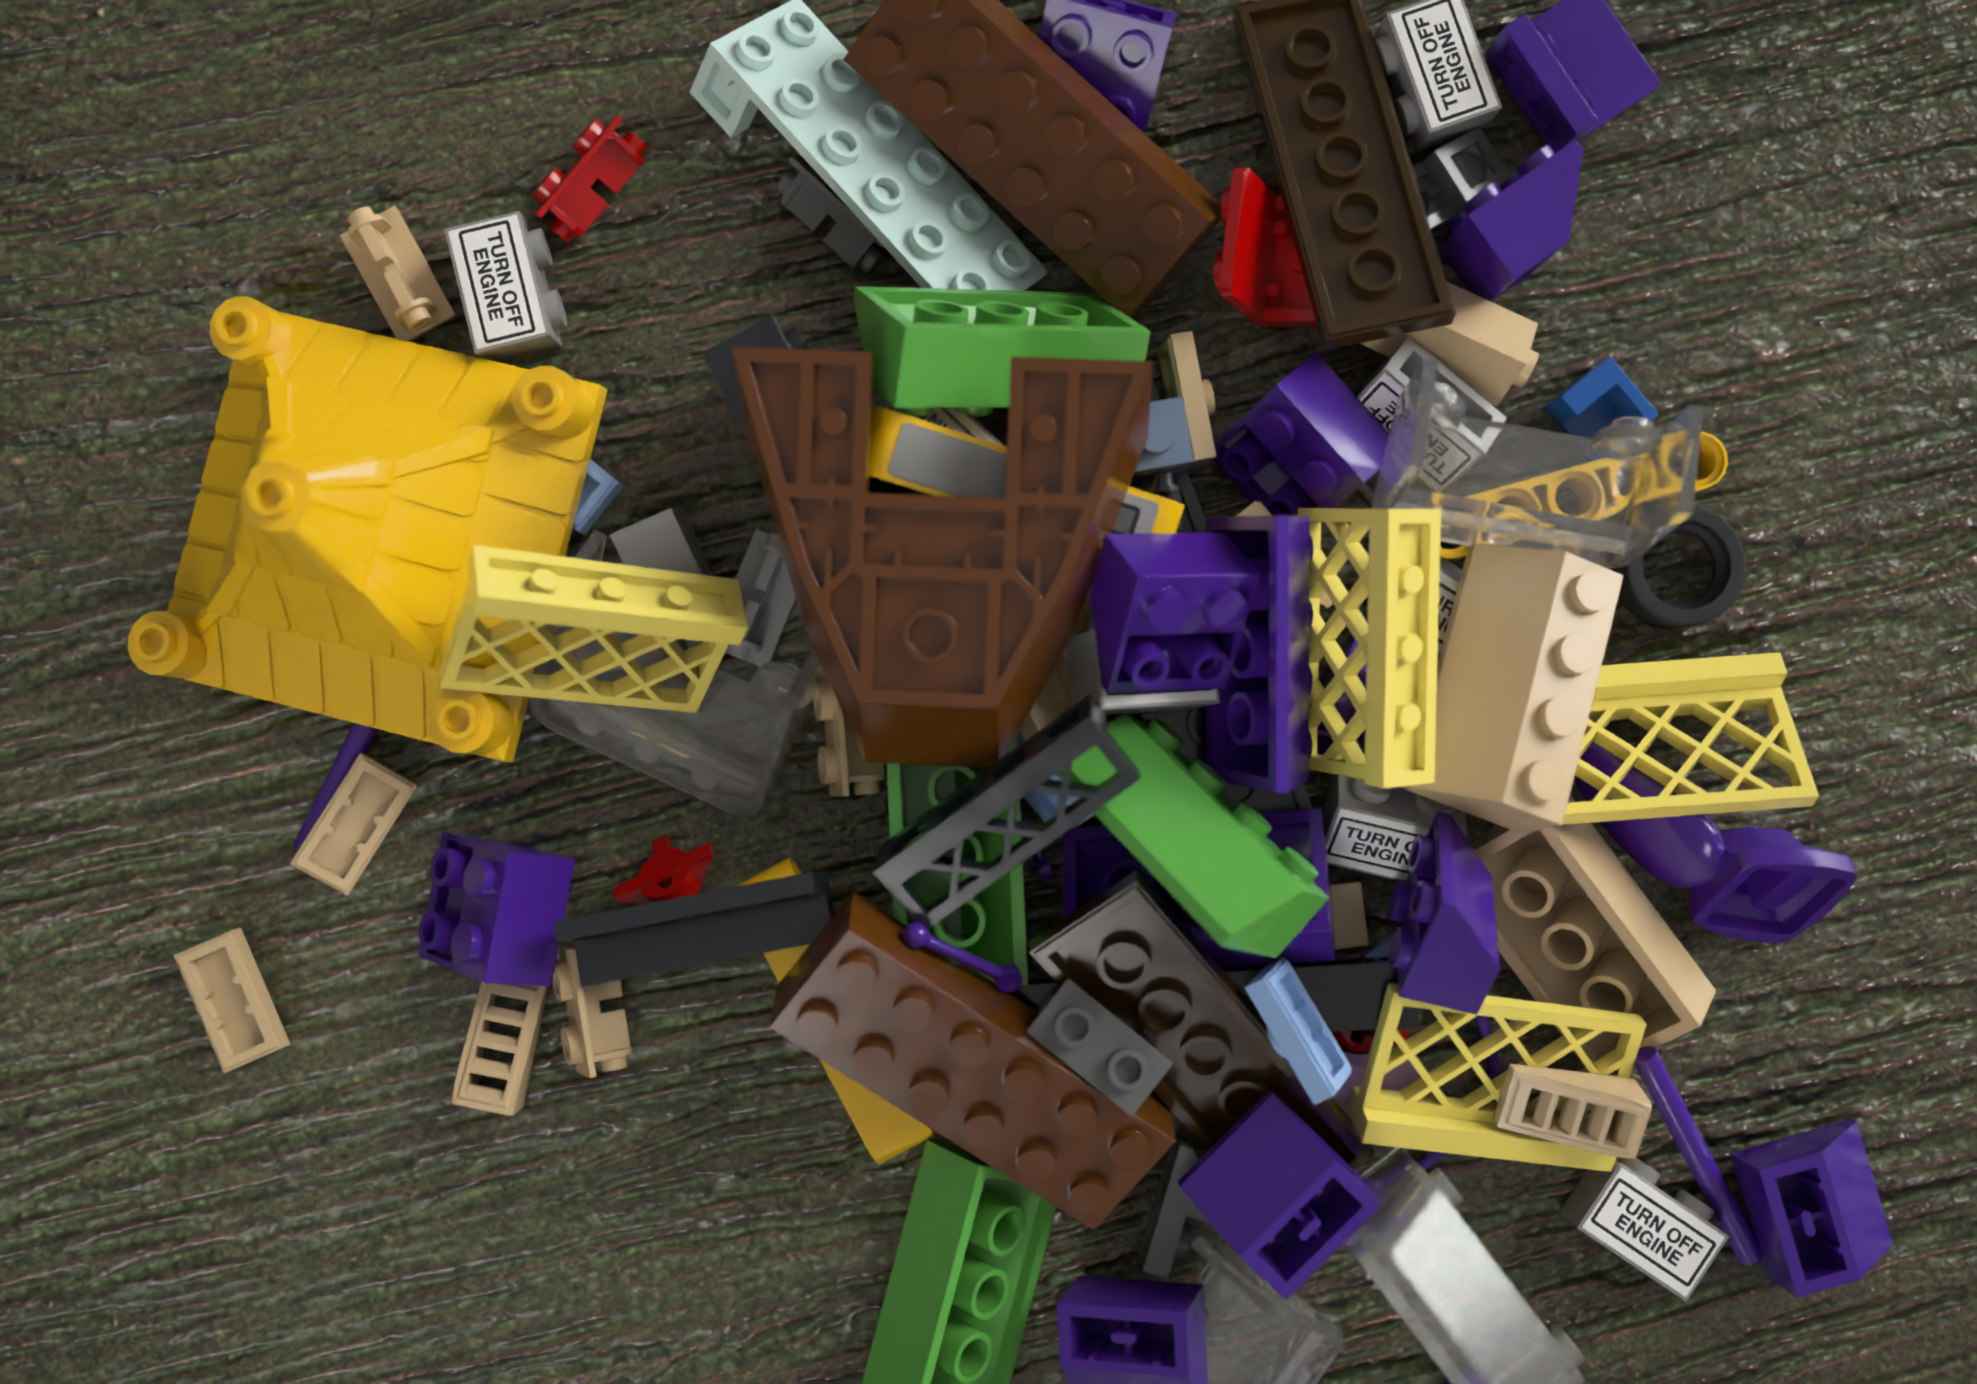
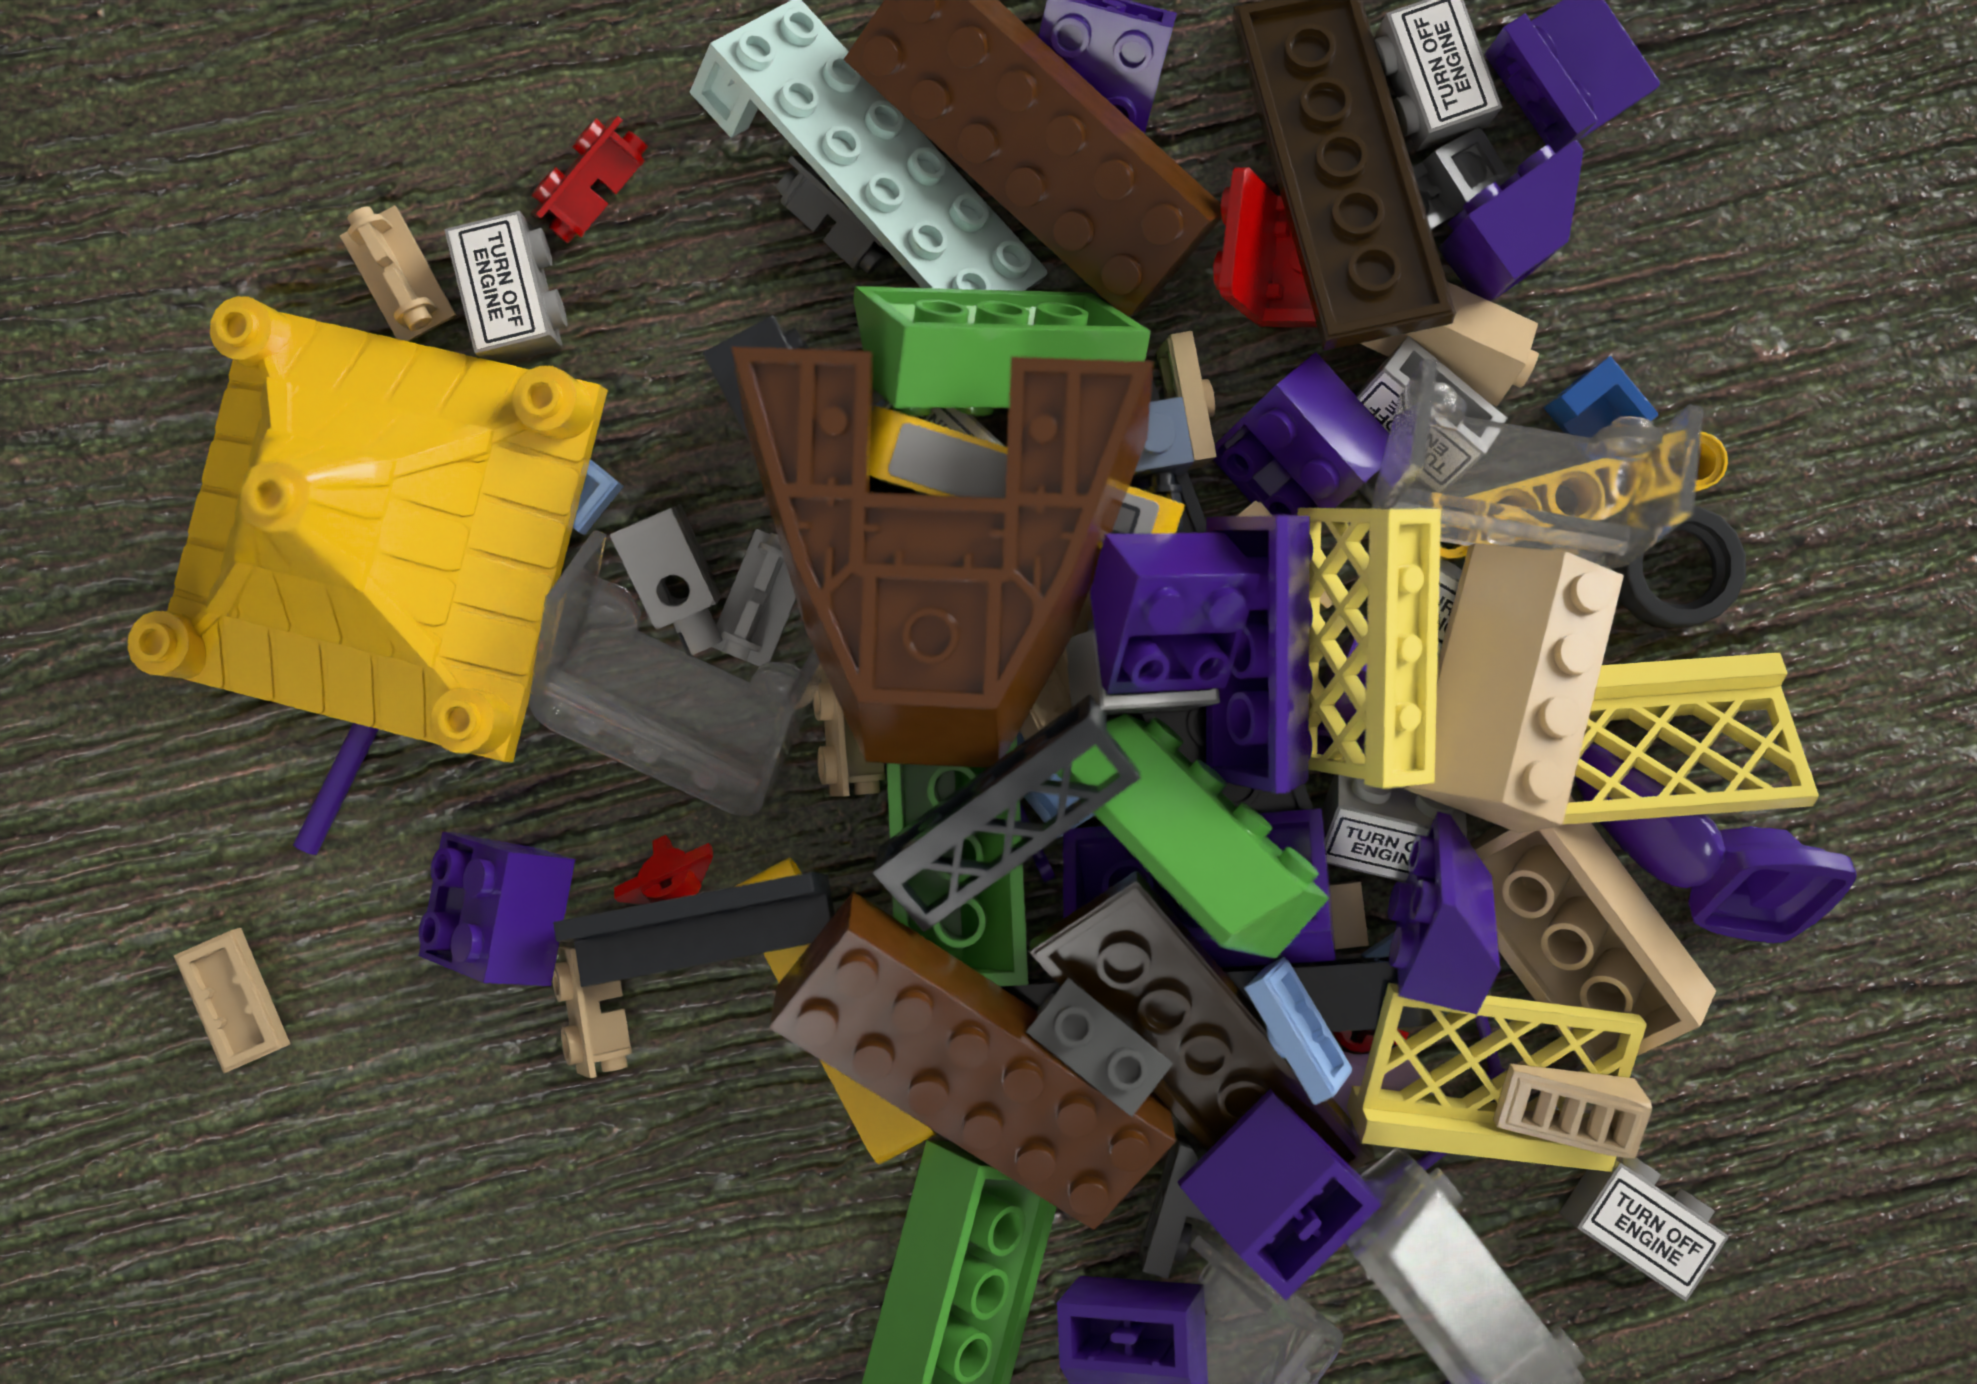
tan plate [290,752,417,896] -> none
light yellow fence [438,545,748,713] -> none
tan slope [450,982,549,1115] -> none
dark purple hinge [903,922,1022,993] -> none
dark purple bar [1633,1046,1762,1265] -> none
dark purple slope [1730,1118,1894,1298] -> none

